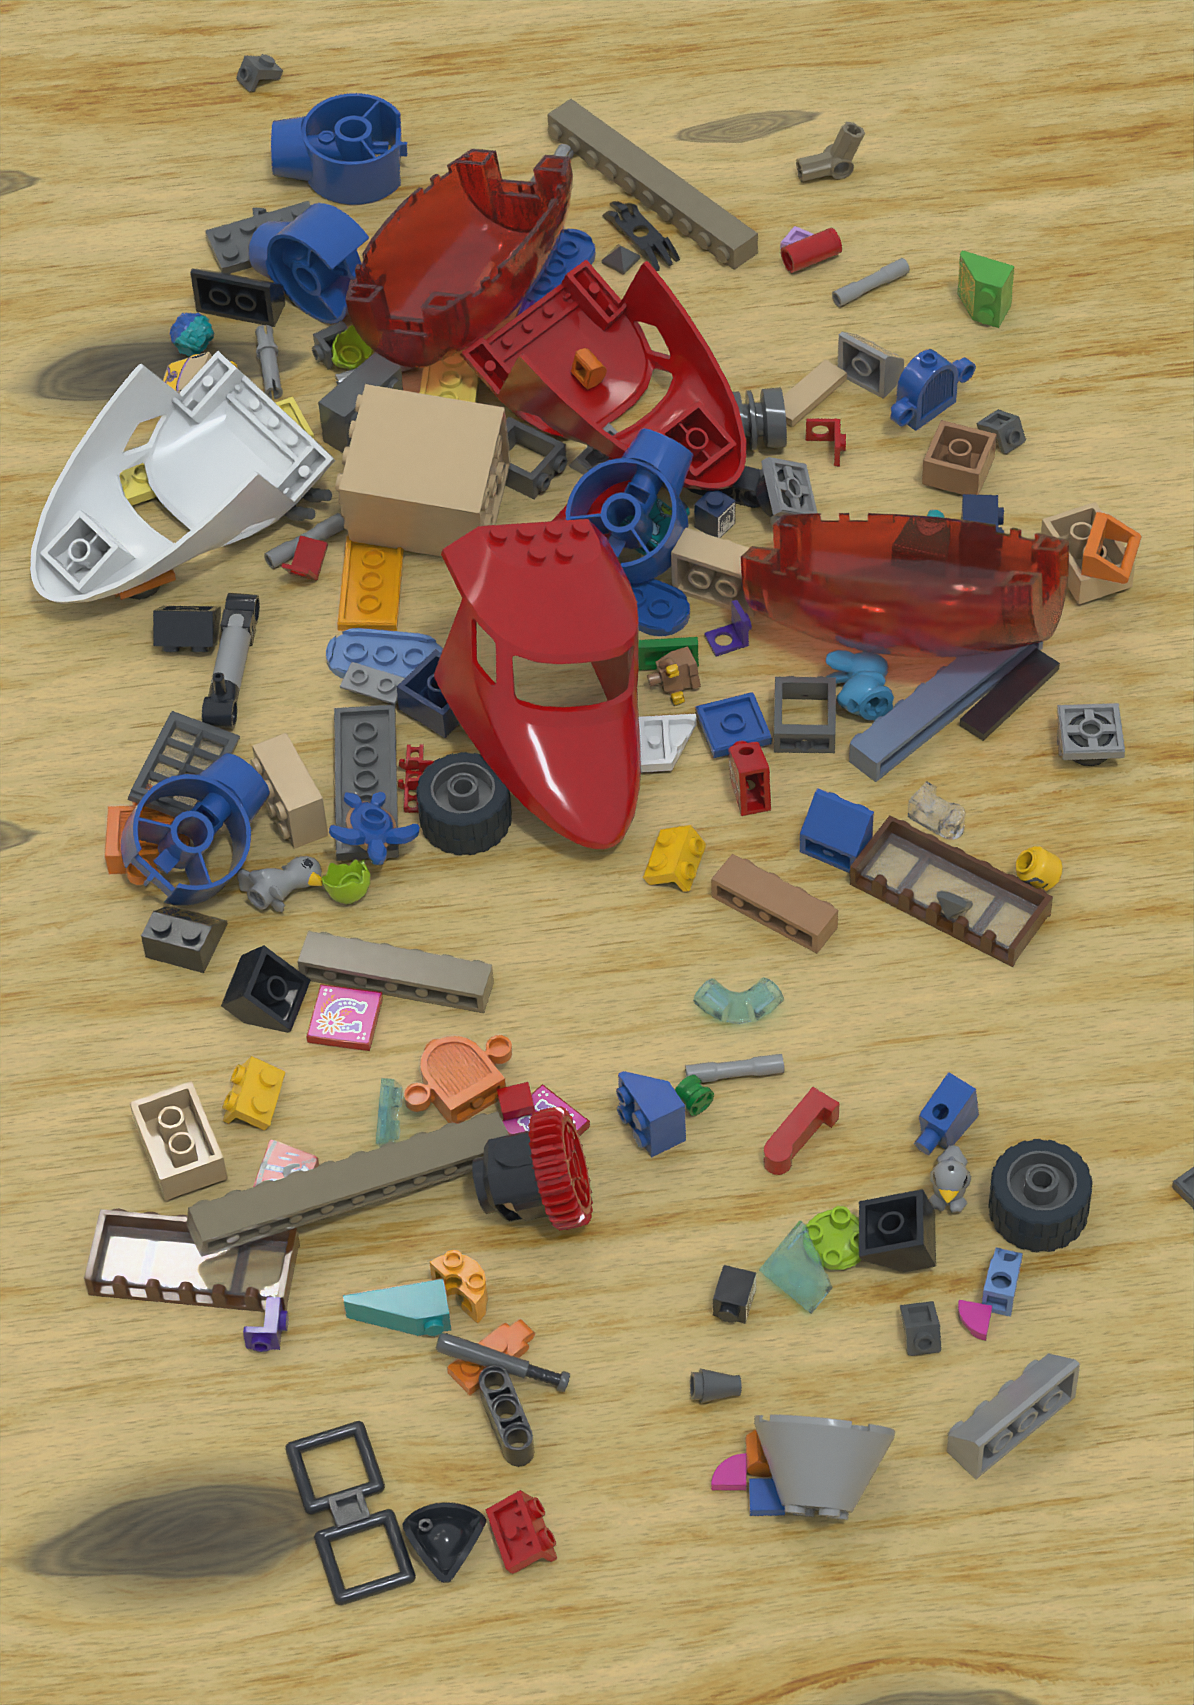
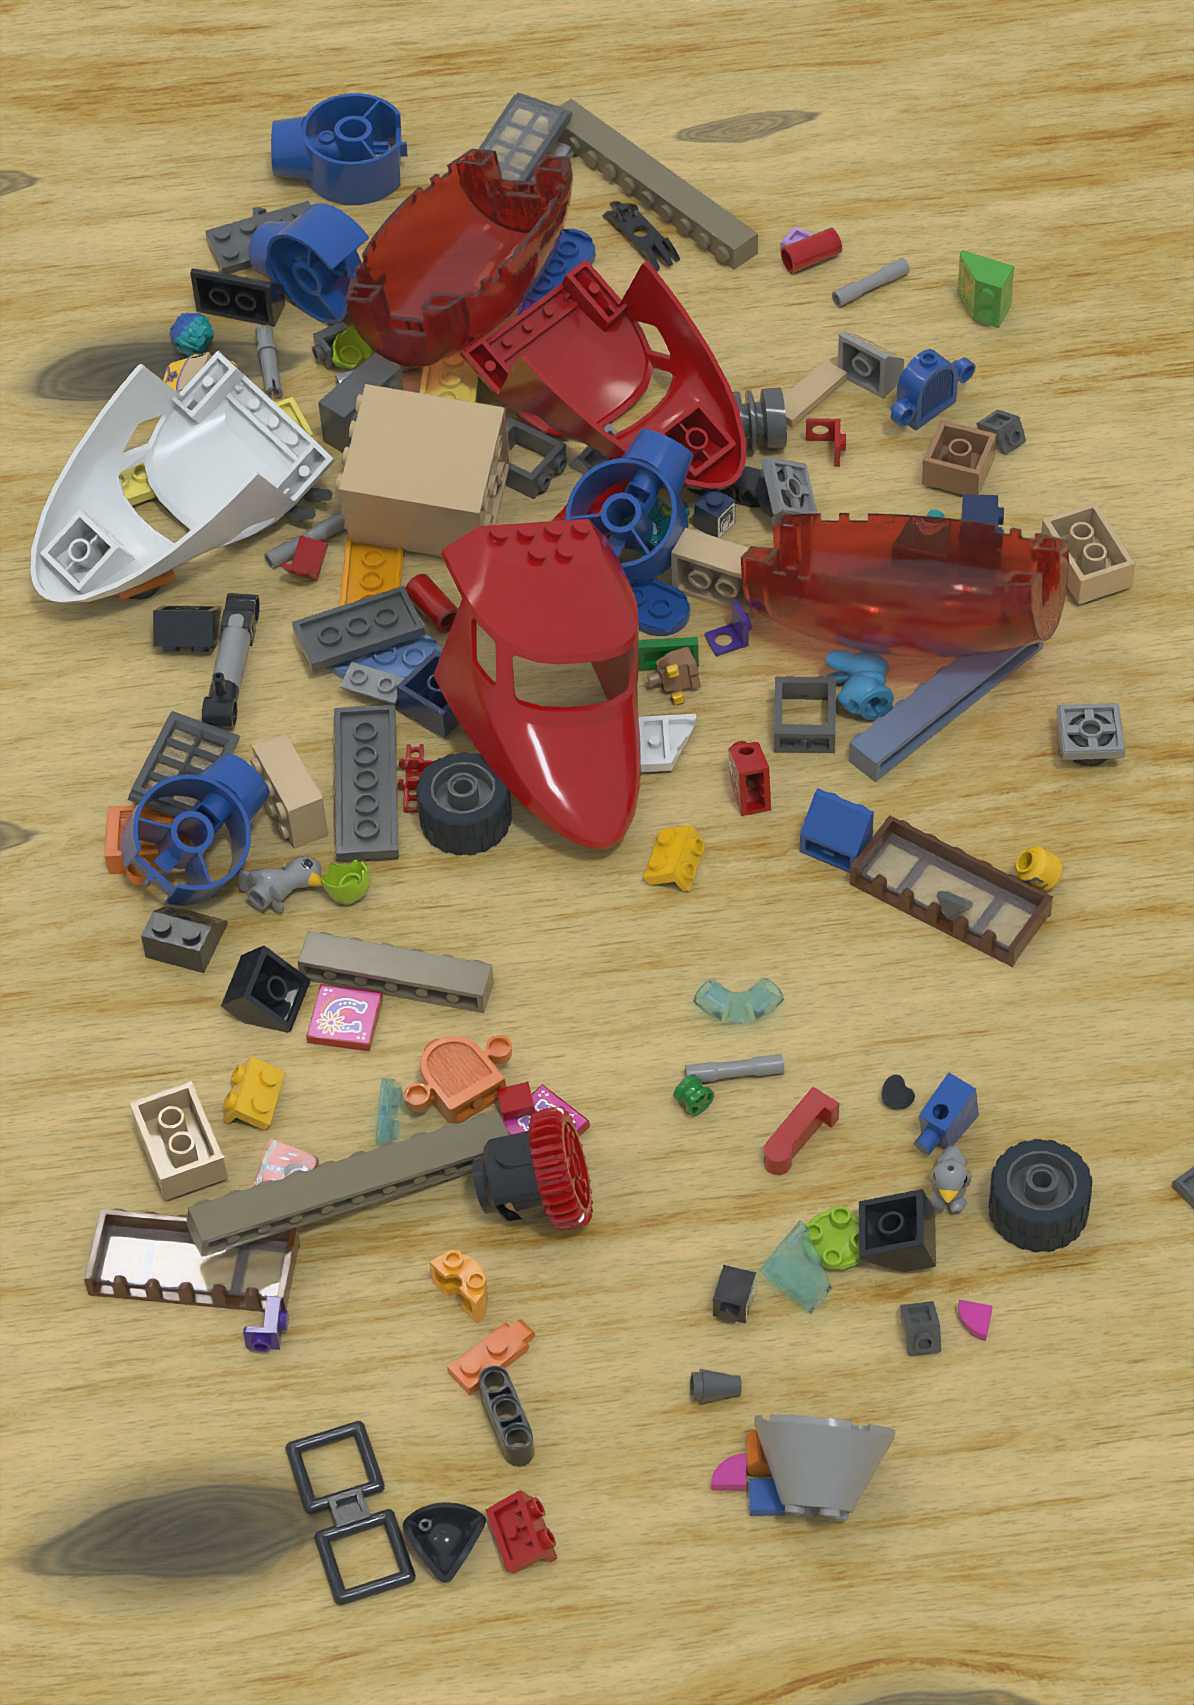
dark grey bracket [236,54,283,92] -> none
blue animal [329,792,420,865] -> none
slope [343,1279,451,1336] -> none
dark grey piece [436,1333,570,1392] -> none
orange brick [571,348,607,390] -> none
dark grey slope [602,244,640,274] -> none
blue slope [616,1071,686,1157] -> none
blue plate [695,692,772,758] -> none
medium nougat brick [711,854,838,954] -> none
dark tan piece [796,122,865,182] -> none
clear leg [908,781,966,840] -> none
light grey slope [947,1353,1080,1480] -> none
black tile [960,648,1060,741] -> none
medium blue leg [982,1248,1023,1317] -> none
orange tile [1081,512,1142,584] -> none
none -> dark grey plate [292,586,425,672]
none -> red pin [405,574,458,633]
none -> clear piece [458,92,573,205]
none -> black piece [881,1074,915,1108]

